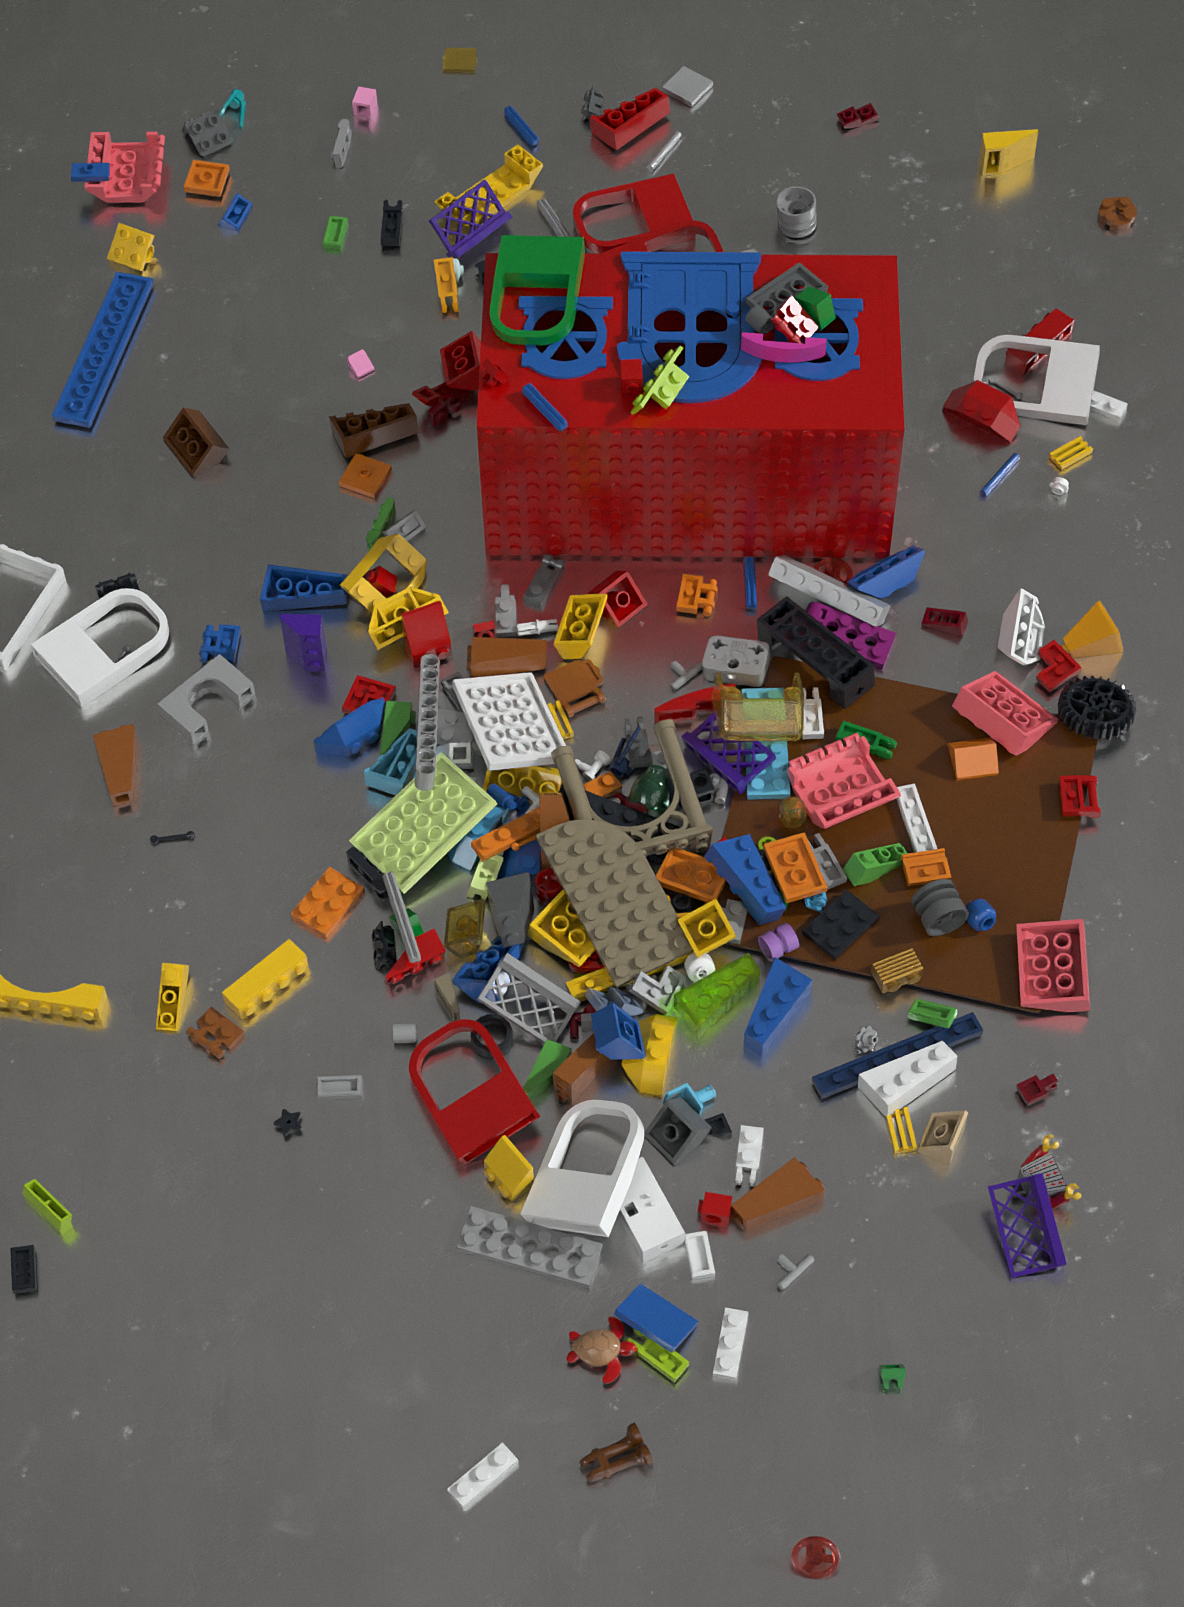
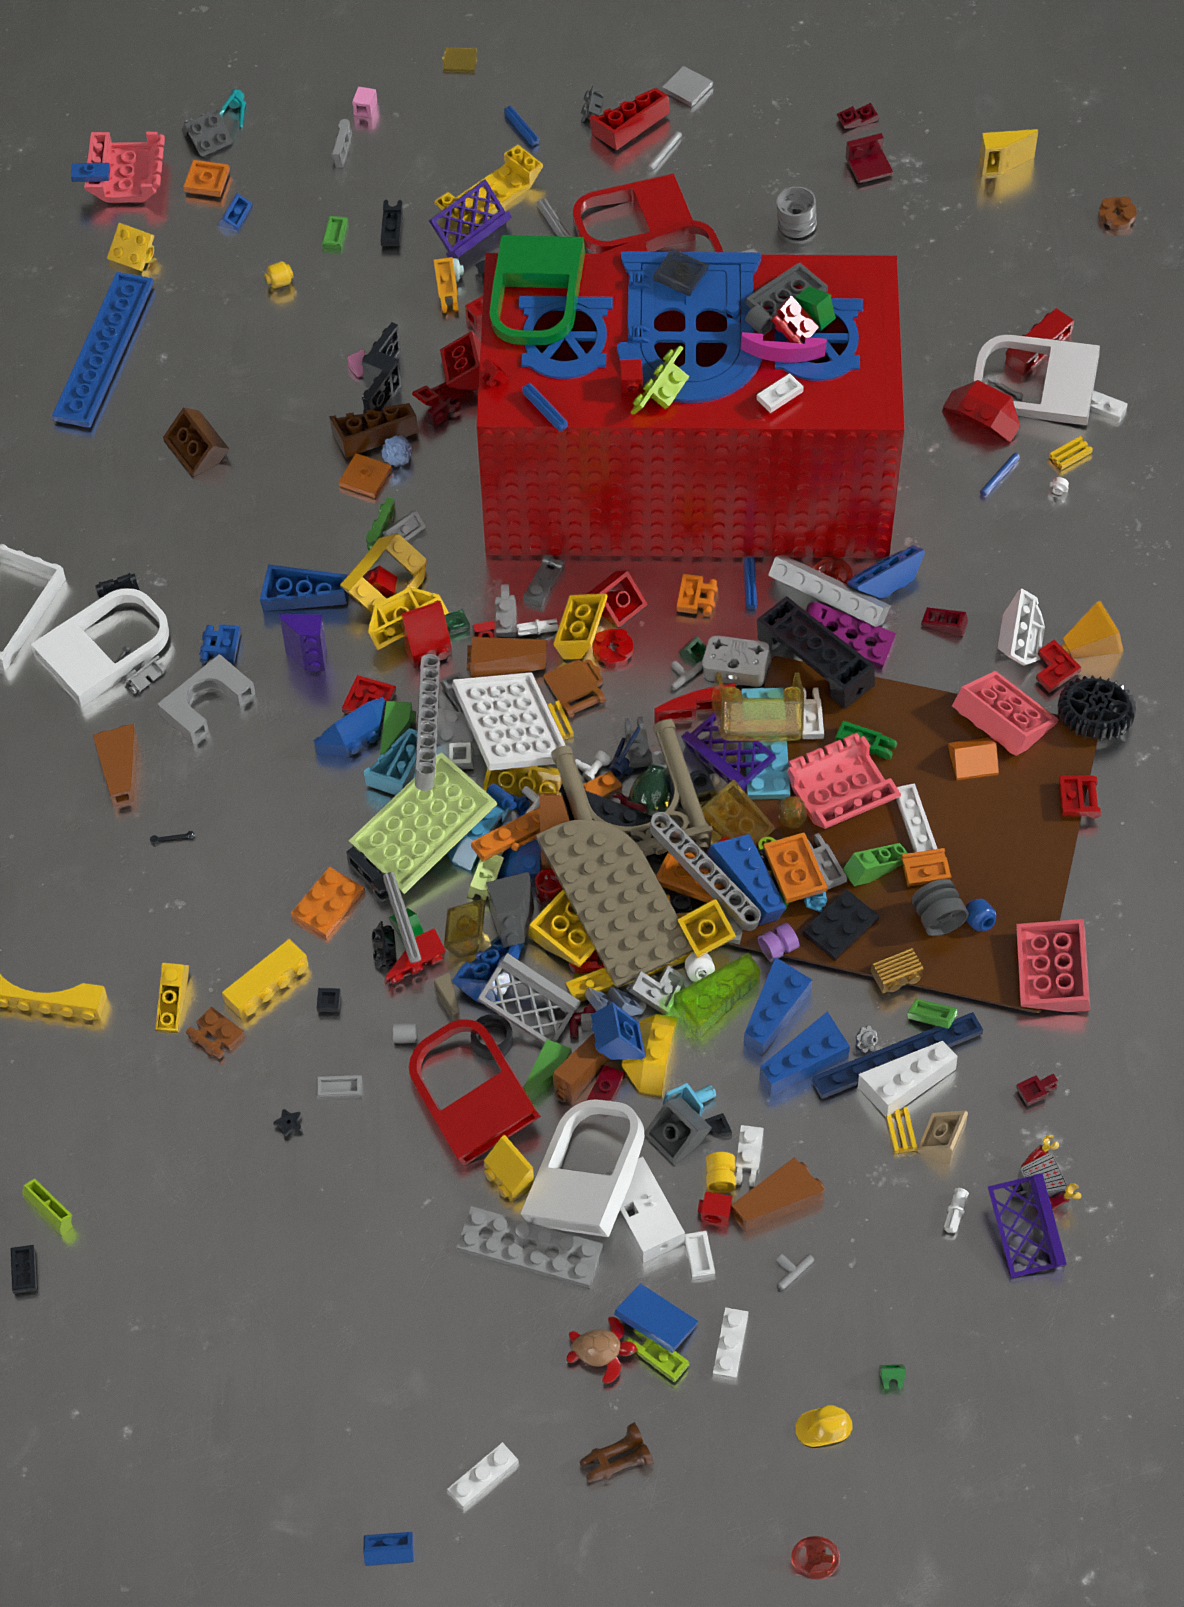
none -> light grey hinge [124,656,166,694]
none -> yellow head [264,261,294,289]
none -> black plate [316,988,341,1012]
none -> black bracket [361,322,402,413]
none -> blue slope [363,1532,414,1566]
none -> light blue piece [382,435,412,467]
none -> clear green plate [445,609,470,635]
none -> red panel [465,296,483,330]
none -> dark red plate [586,1065,625,1101]
none -> red plate [592,629,633,667]
none -> light grey beam [650,812,761,931]
none -> clear smoke plate [653,249,709,297]
none -> dark green slope [679,636,706,664]
none -> clear yellow slope [701,779,775,846]
none -> yellow wheel [706,1152,736,1194]
none -> white plate [757,373,804,413]
none -> blue wedge [759,1011,850,1097]
none -> yellow piece [795,1405,852,1447]
none -> dark red bracket [845,133,893,183]
none -> white axle [943,1188,969,1233]

